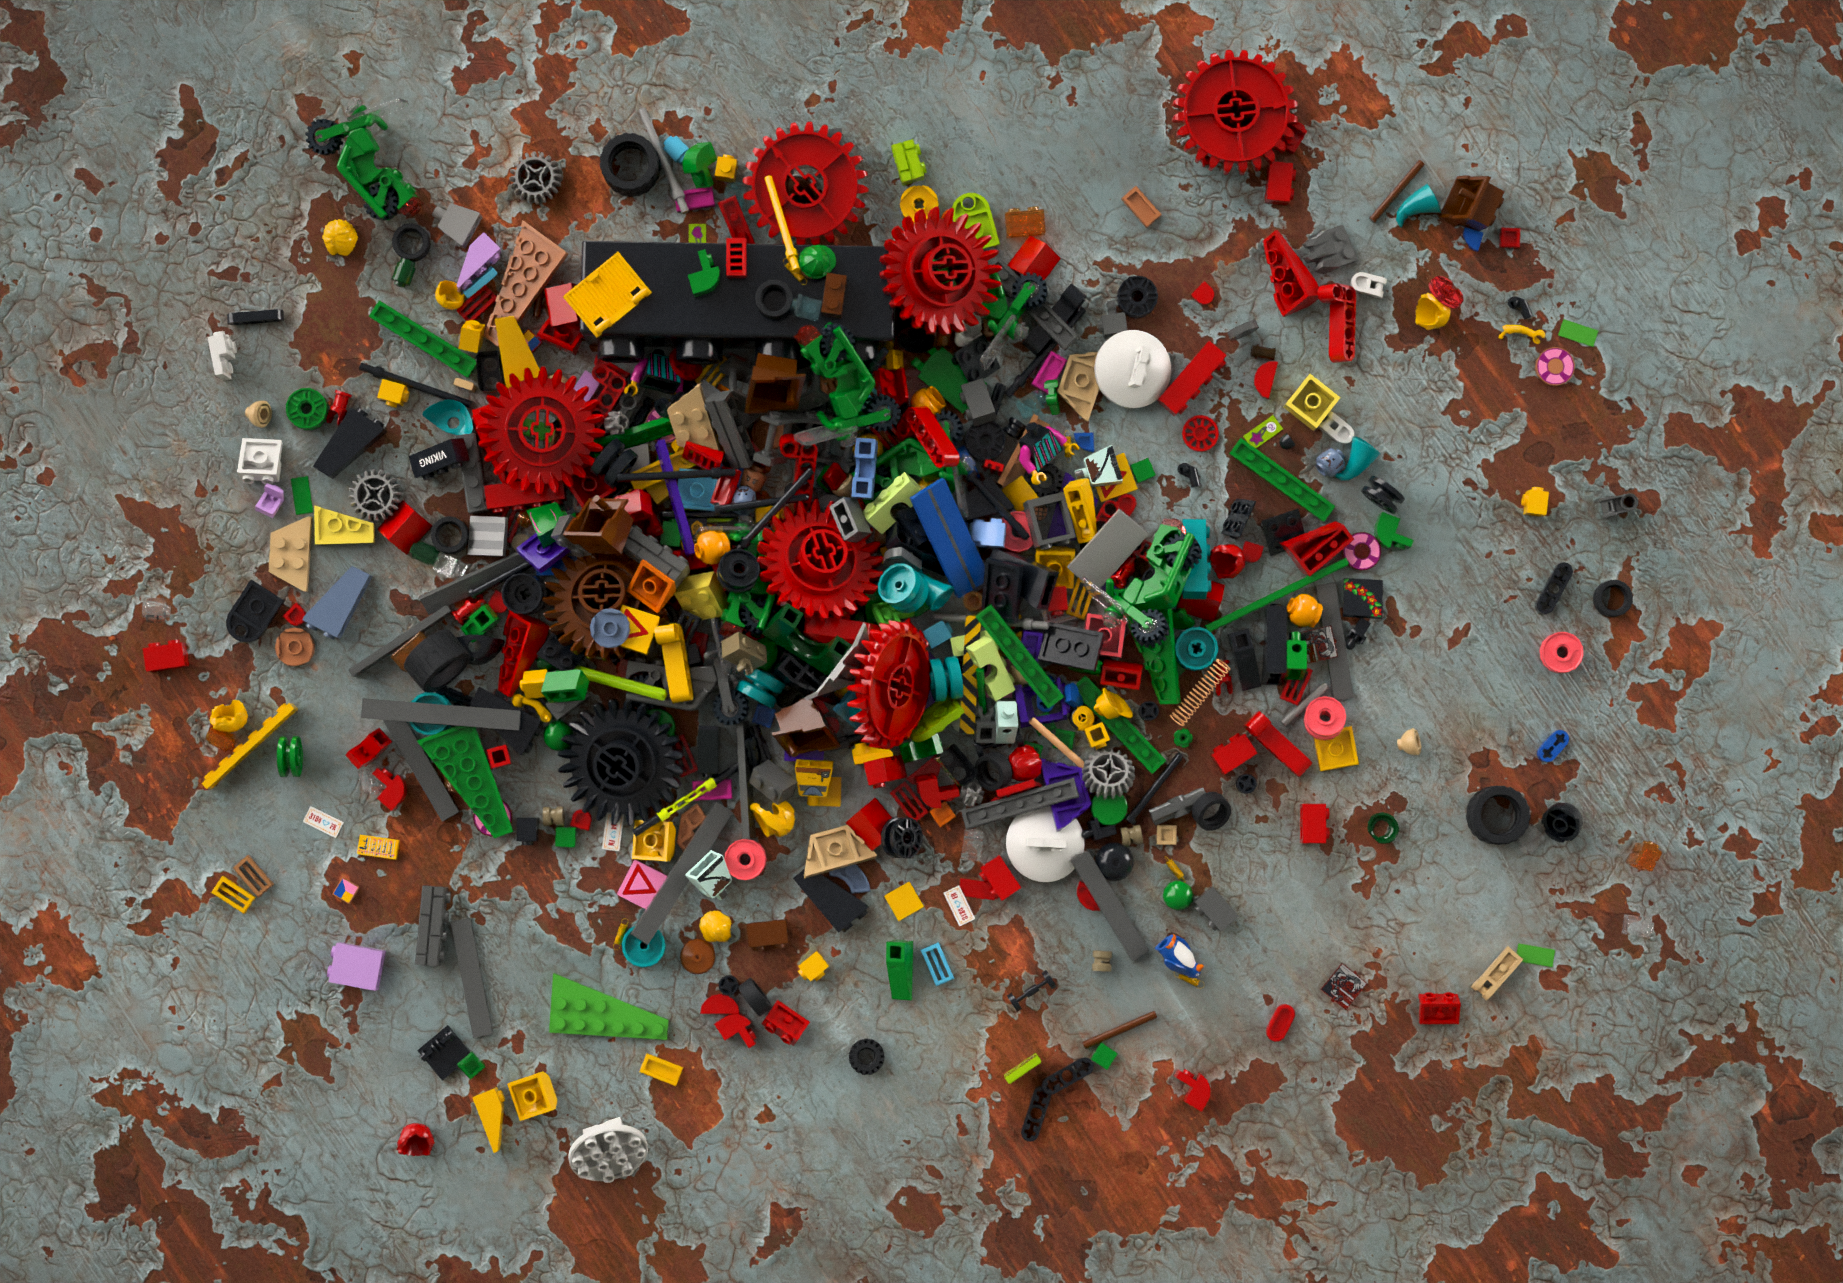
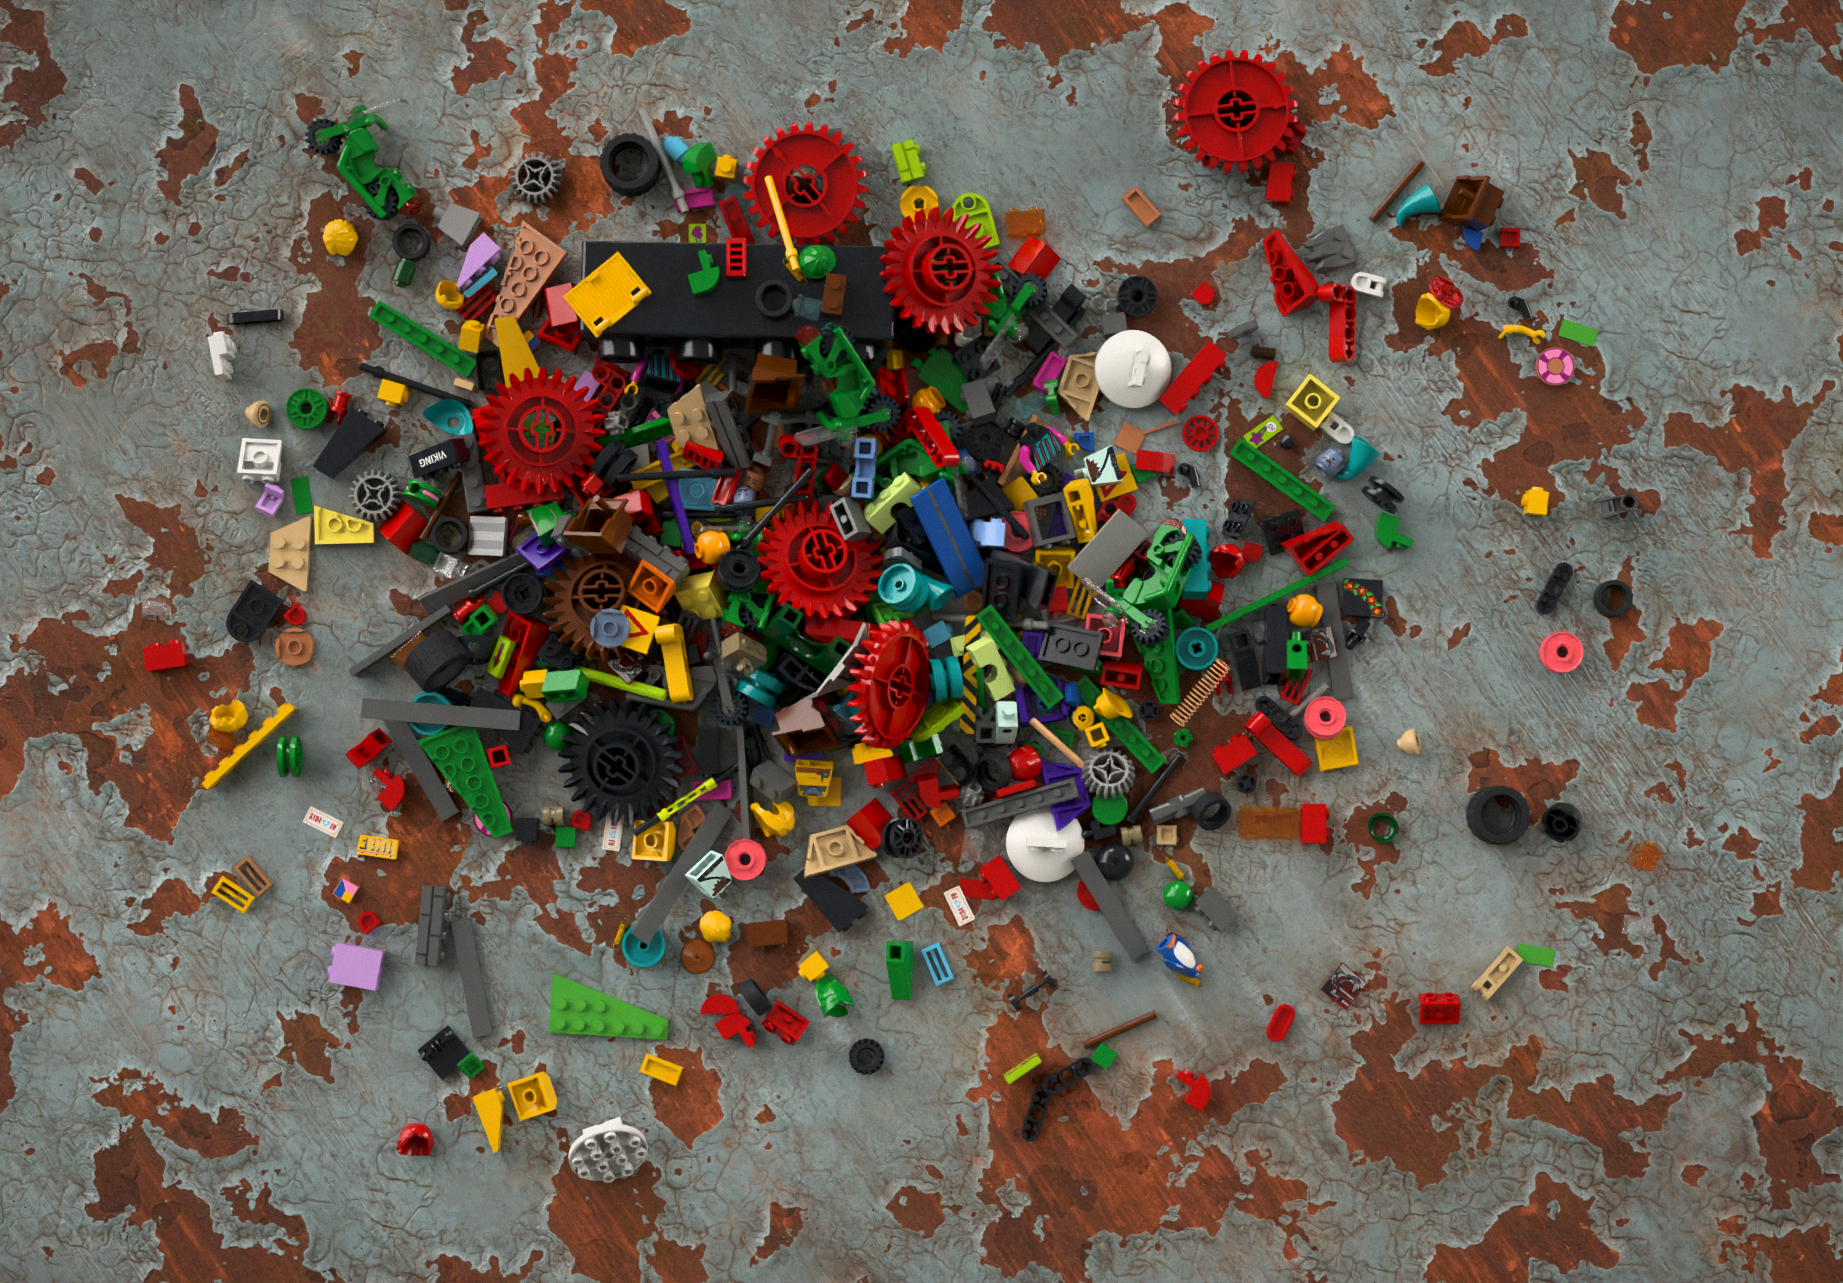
sand blue slope [302,566,373,640] -> none
bright pink tile [617,859,667,909] -> none
black wheel [719,975,739,995] -> none
tile [1342,532,1381,571] -> none
blue beam [1537,730,1569,762] -> none
none -> red tile [358,911,382,935]
none -> green head [403,480,442,509]
none -> reddish brown bar [419,471,462,541]
none -> lime tile [486,635,516,679]
none -> red plate [580,472,606,497]
none -> piece [606,649,653,685]
none -> green helmet [815,974,854,1018]
none -> nougat piece [1114,420,1180,455]
none -> red slope [1135,449,1175,474]
none -> clear orange piece [1238,806,1298,839]
none -> black beam [1255,696,1303,740]

